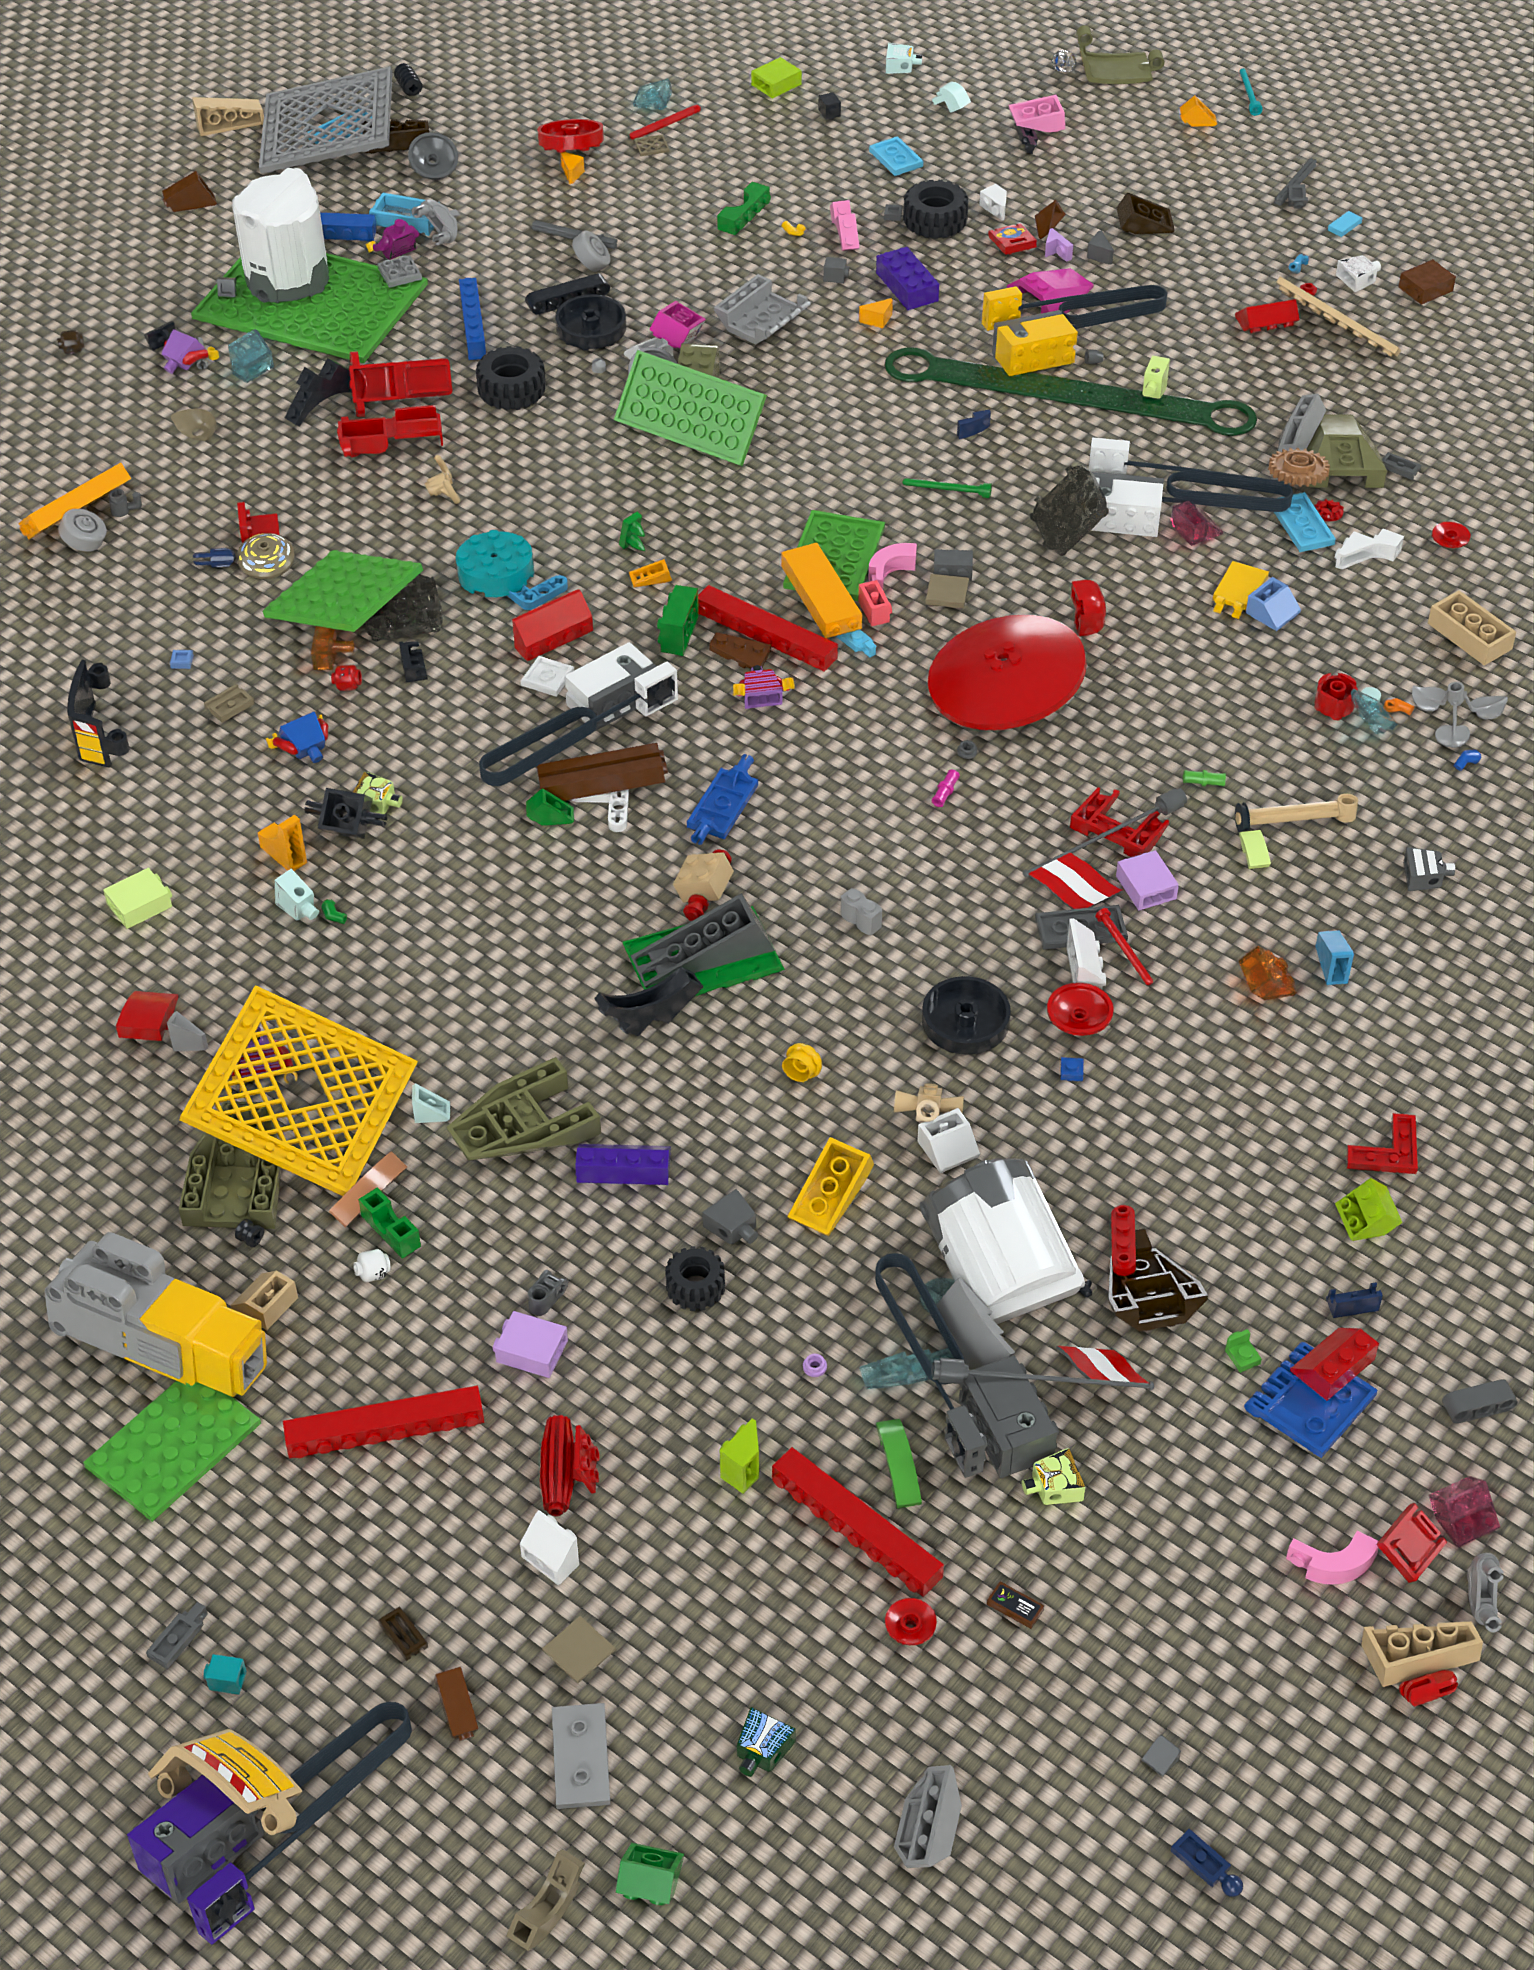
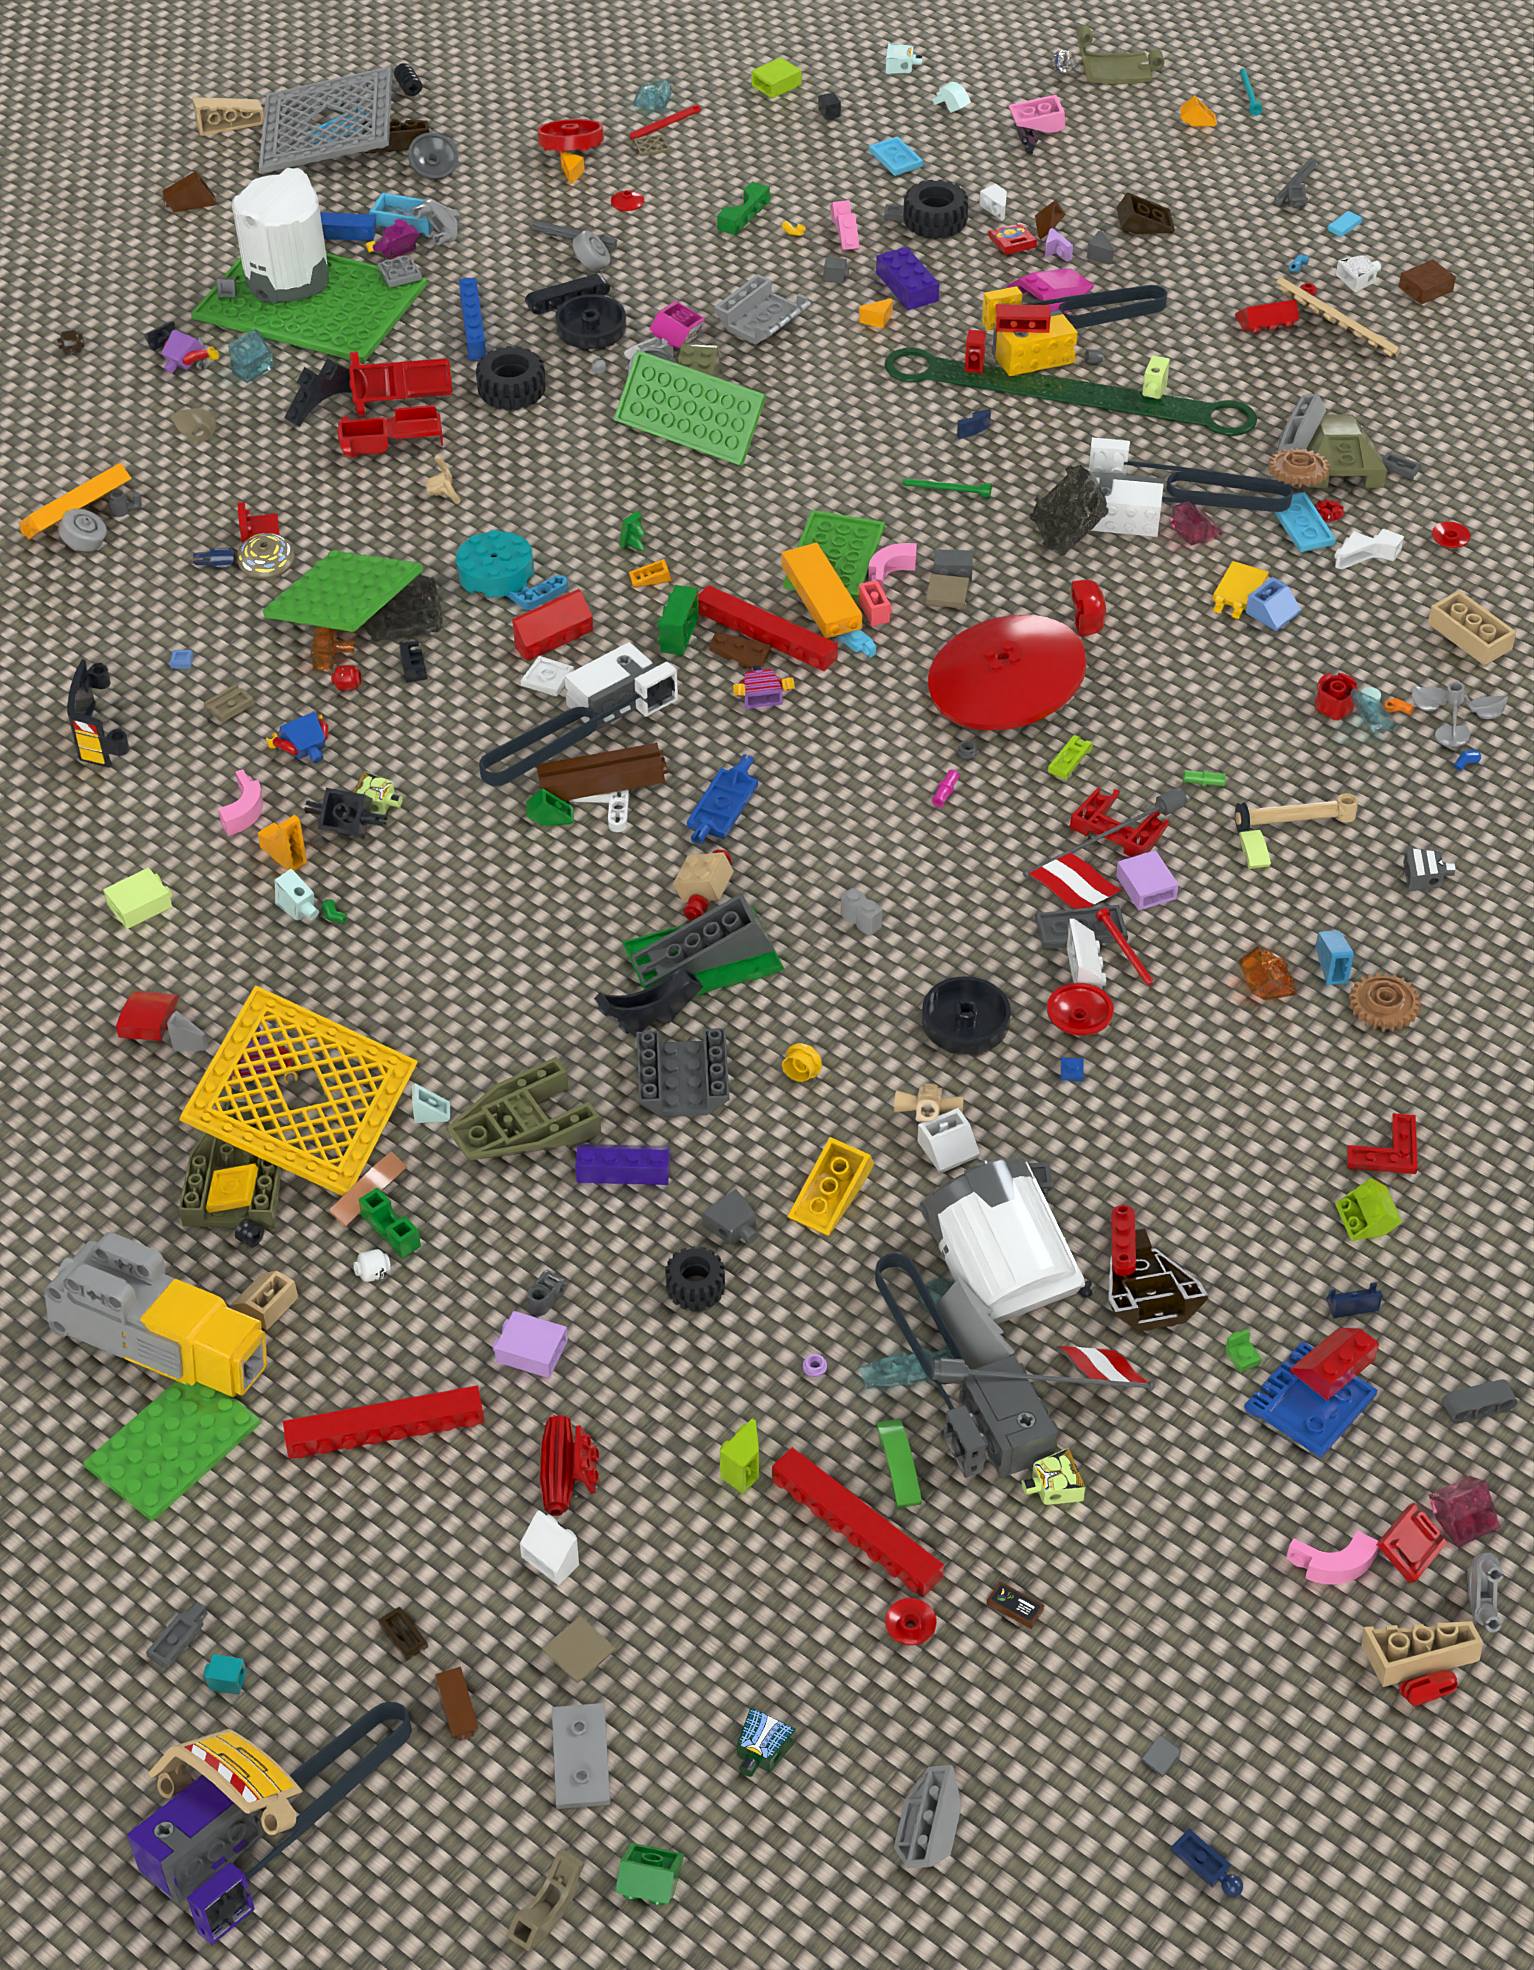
none -> yellow tile [206,1163,258,1213]
none -> bright pink arch [218,769,263,836]
none -> red dish [611,190,644,211]
none -> dark grey slope [637,1028,730,1117]
none -> red brick [965,329,987,373]
none -> red brick [995,304,1051,333]
none -> dark grey bracket [1028,1162,1054,1195]
none -> lime plate [1048,735,1093,780]
none -> medium nougat gear [1349,972,1421,1032]

